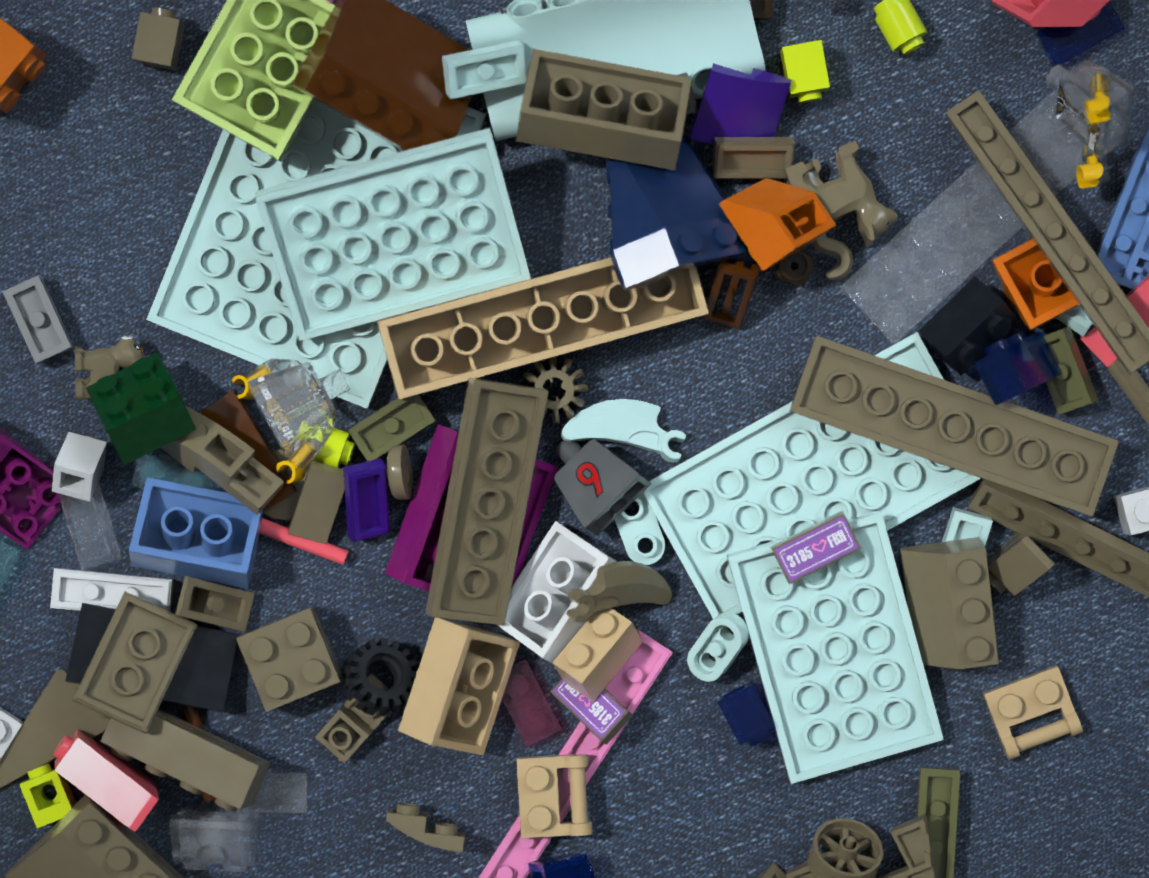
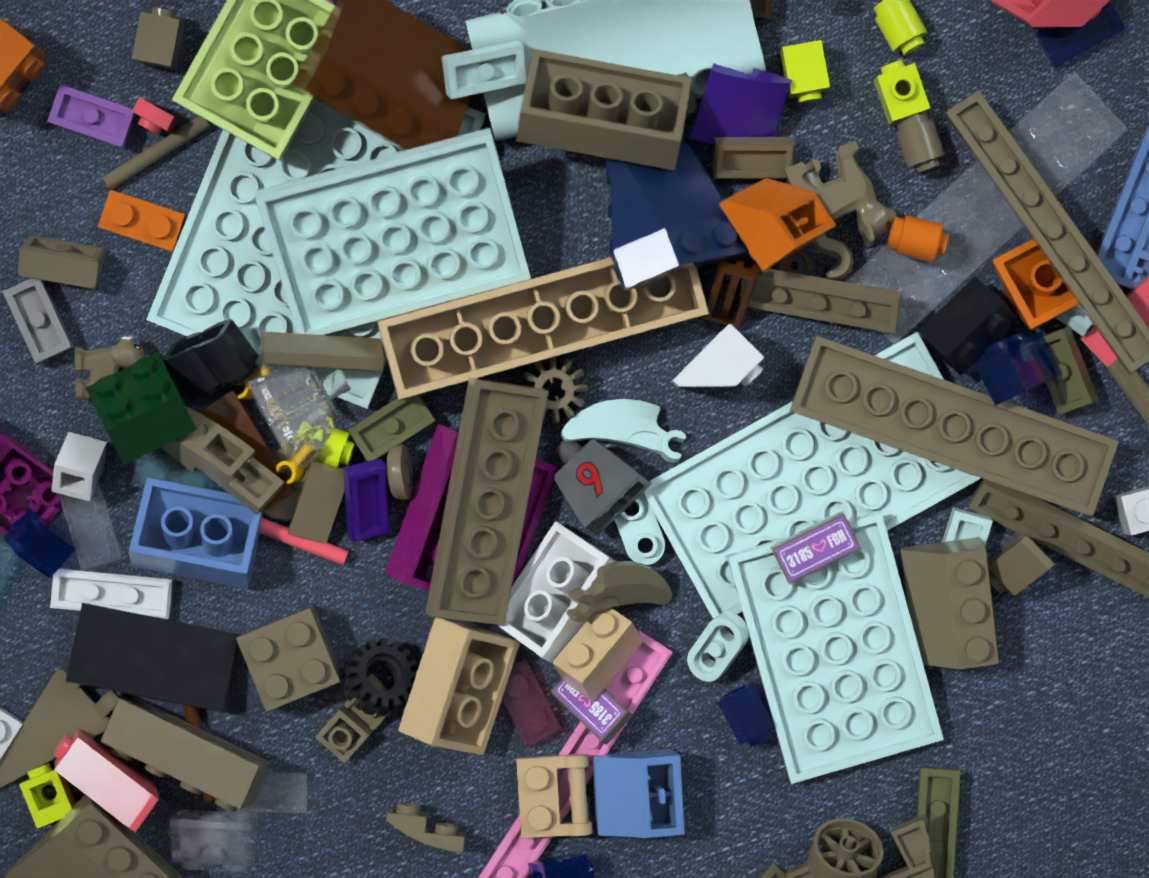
dark tan tile [73,591,198,734] -> none
dark tan slope [175,576,255,632] -> none
tan plate [982,665,1083,760] -> none
clear torso [1045,60,1136,188] -> none
none -> clear blue brick [3,508,76,579]
none -> dark tan slope [18,235,107,288]
none -> medium lavender plate [47,84,136,148]
none -> orange plate [98,190,187,252]
none -> dark tan bar [102,116,211,190]
none -> coral plate [132,97,180,136]
none -> black brick [162,319,259,397]
none -> dark tan tile [260,331,384,371]
none -> medium blue slope [592,749,685,838]
none -> white slope [671,324,764,387]
none -> dark tan plate [740,265,902,334]
none -> neon yellow brick [874,60,930,125]
none -> orange brick [887,215,948,263]
none -> dark tan brick [895,111,945,173]

